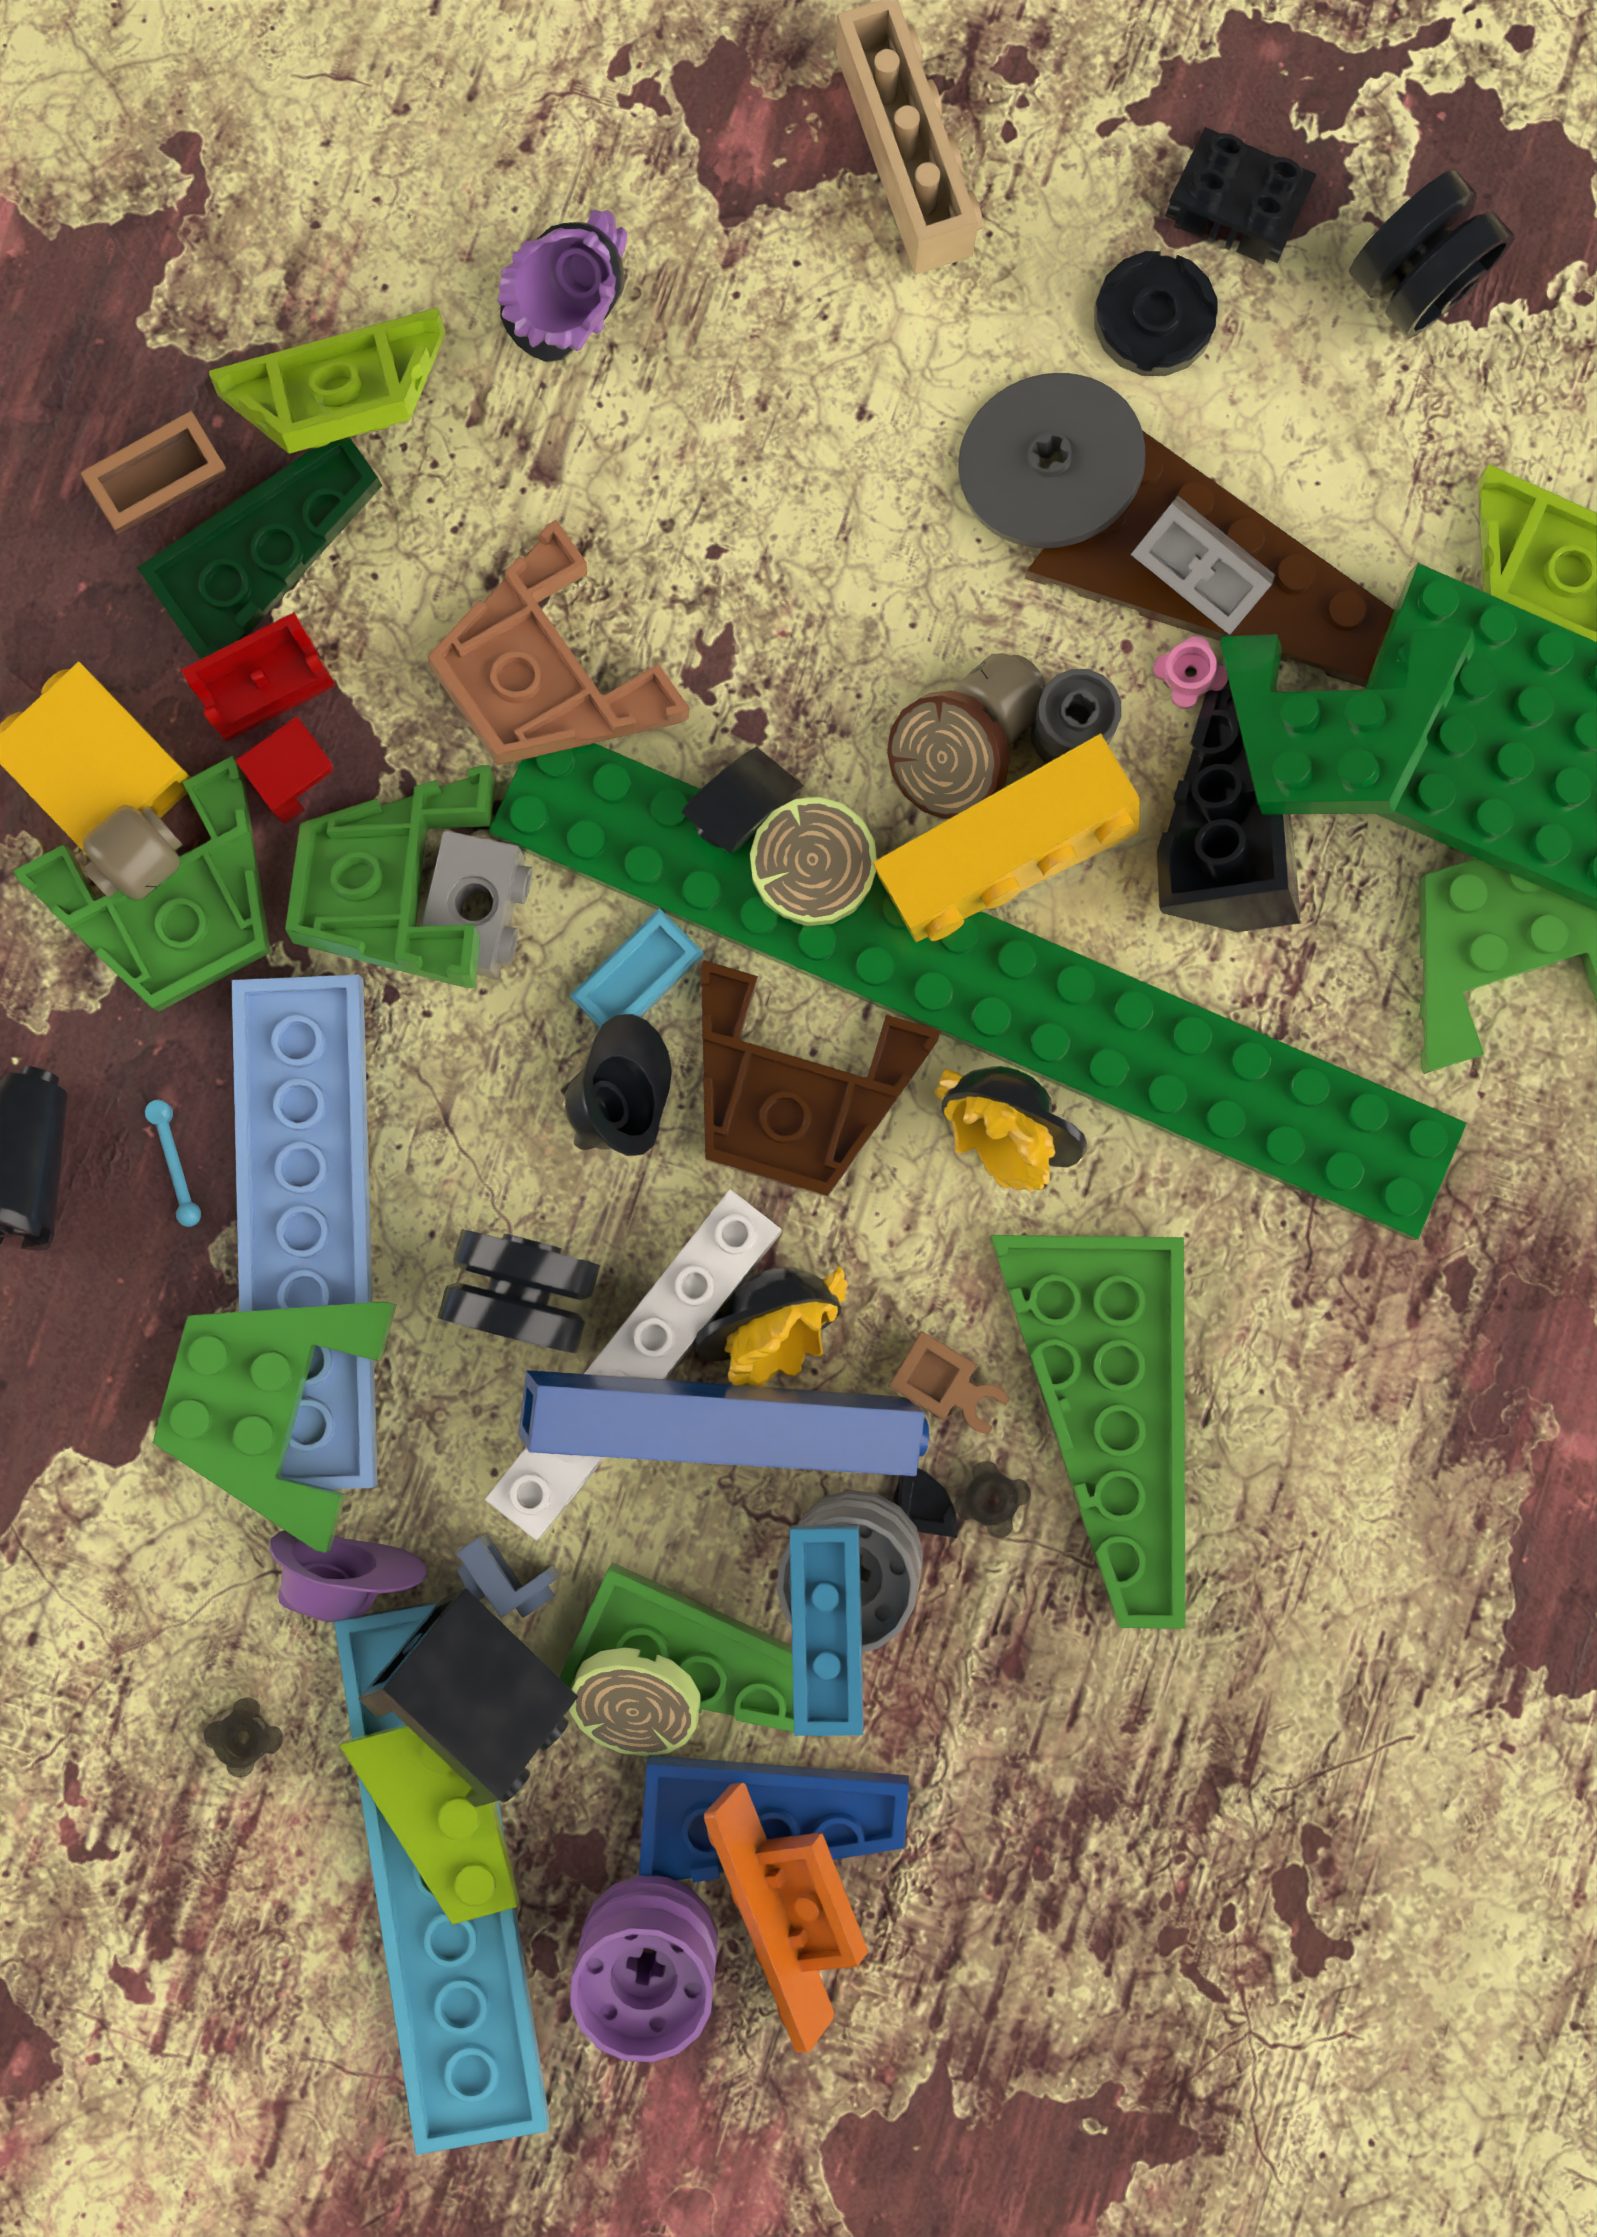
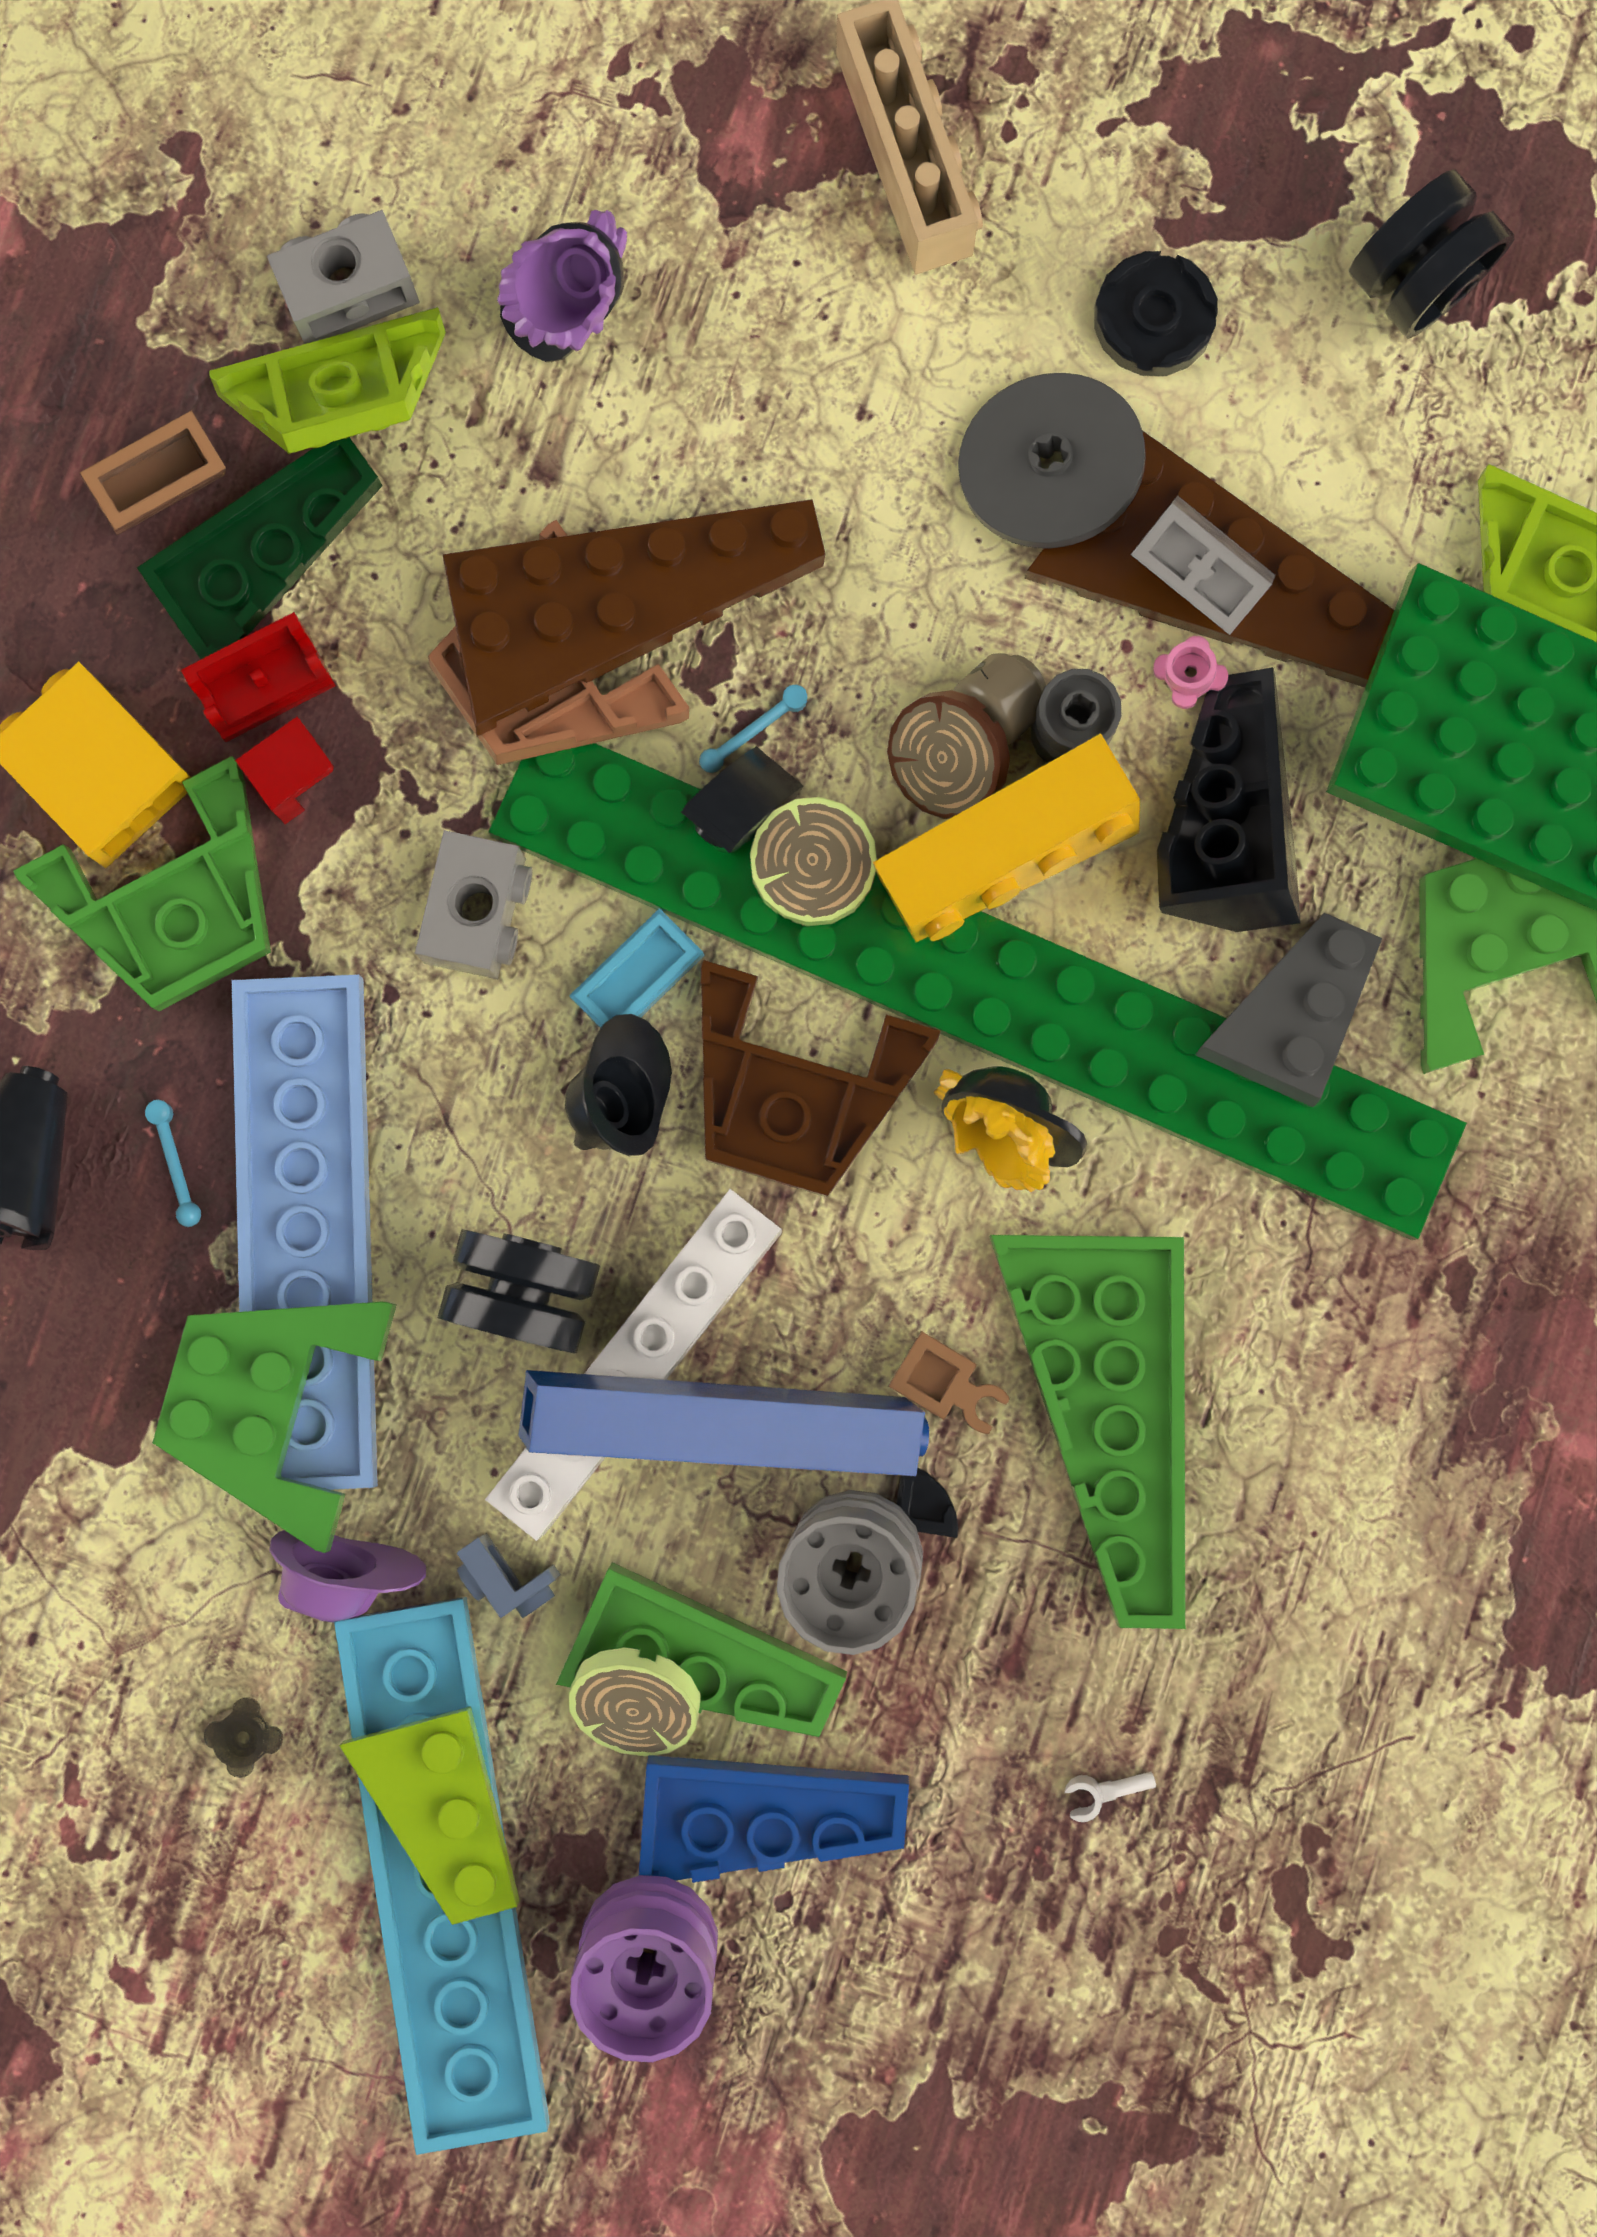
dark tan head [83,805,183,901] -> none
bright green wing [285,765,495,988] -> none
black panel [359,1588,578,1807] -> none
hair [693,1266,848,1387] -> none
orange bracket [704,1782,868,2053] -> none
dark azure plate [790,1525,864,1736] -> none
clear smoke plate [954,1461,1031,1538] -> none
black hinge [1165,127,1317,265] -> none
green wing [1220,627,1475,815] -> none
none -> light grey brick [267,210,420,344]
none -> reddish brown wing [443,499,826,737]
none -> medium azure hinge [699,685,807,773]
none -> white hand [1064,1772,1156,1822]
none -> dark grey wing [1195,913,1382,1107]

